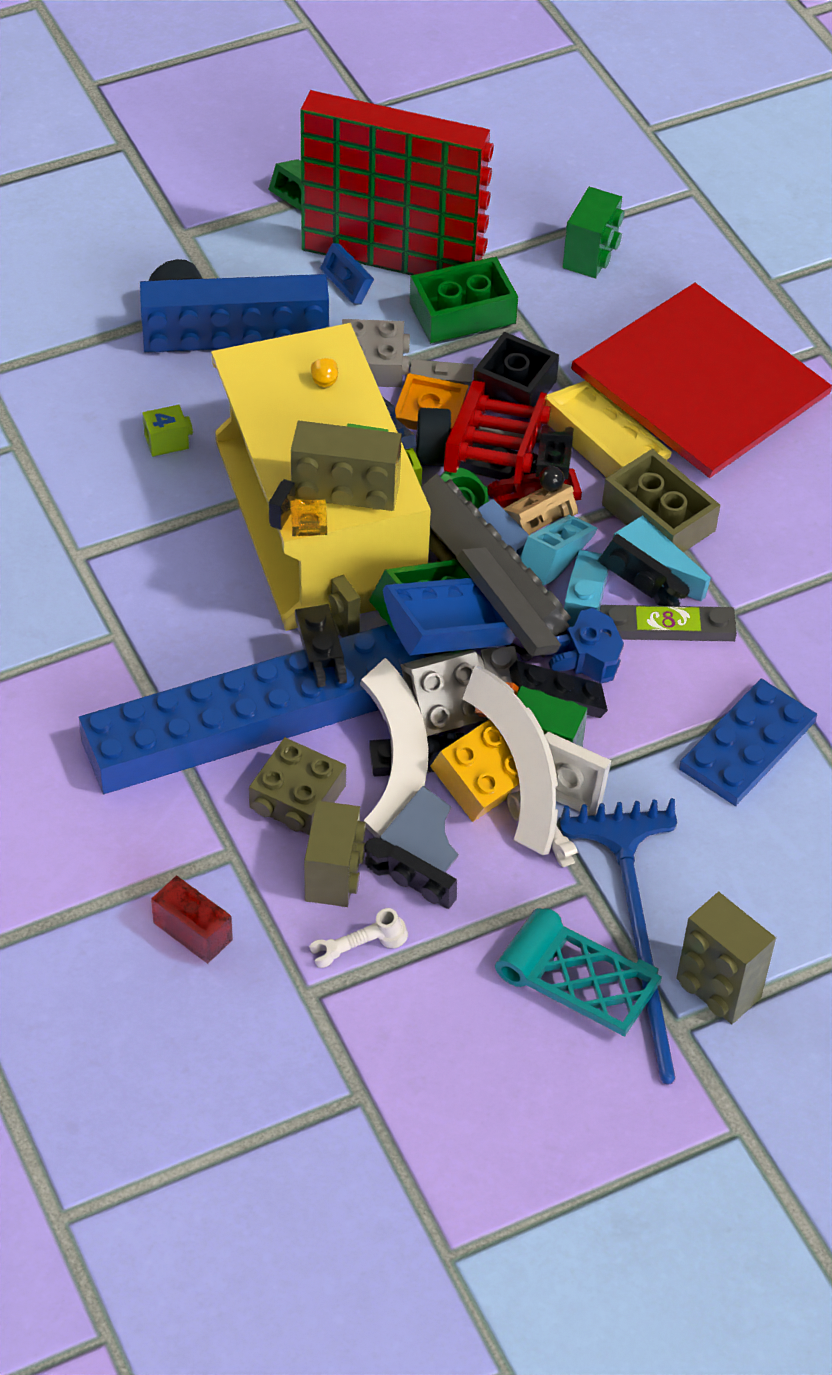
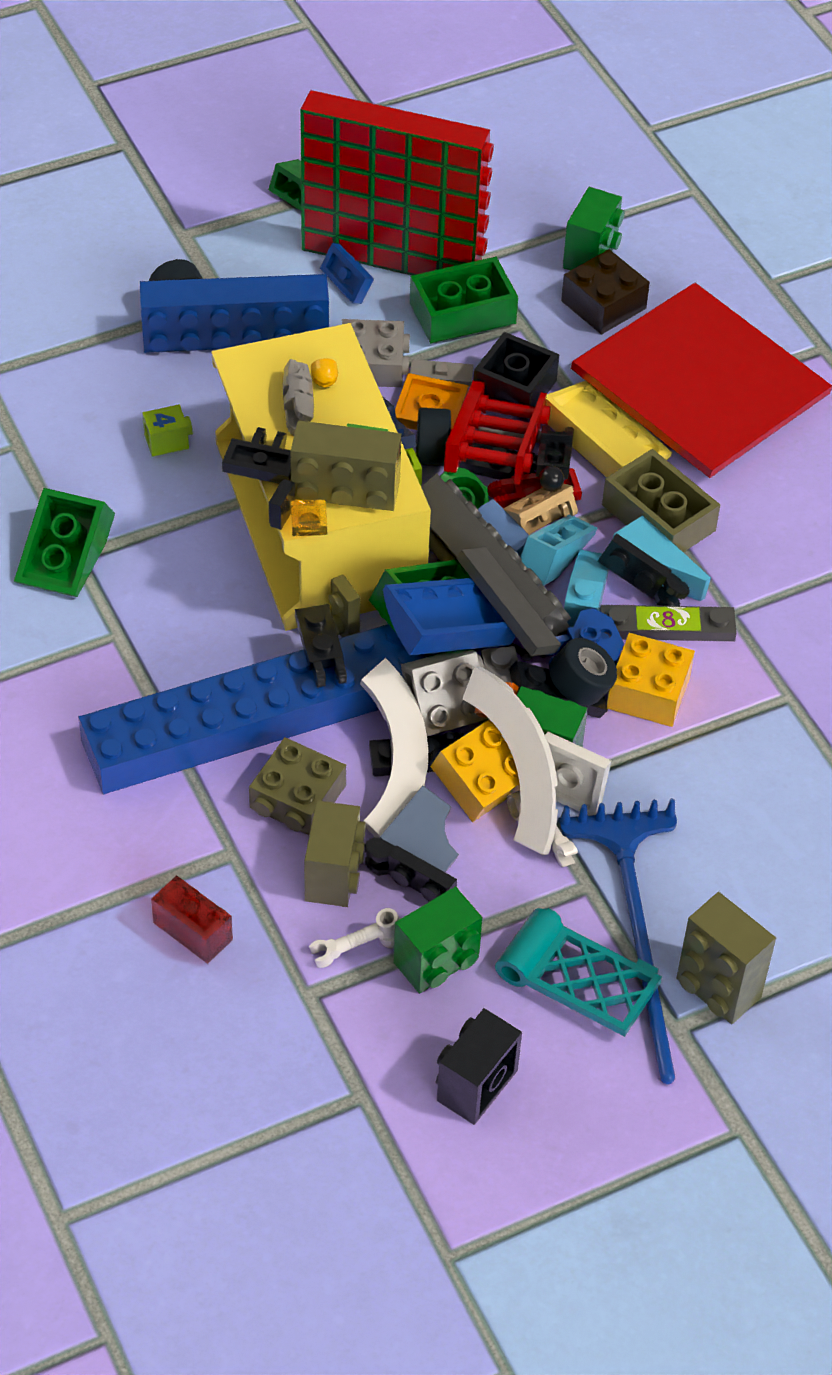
blue plate [679,678,817,806] -> none
none -> green slope [14,488,115,597]
none -> black hinge [222,427,291,484]
none -> light grey hinge [282,359,314,436]
none -> green brick [393,886,483,994]
none -> black brick [435,1008,522,1125]
none -> black wheel [549,638,617,706]
none -> dark brown brick [561,249,650,335]
none -> yellow brick [607,633,695,727]

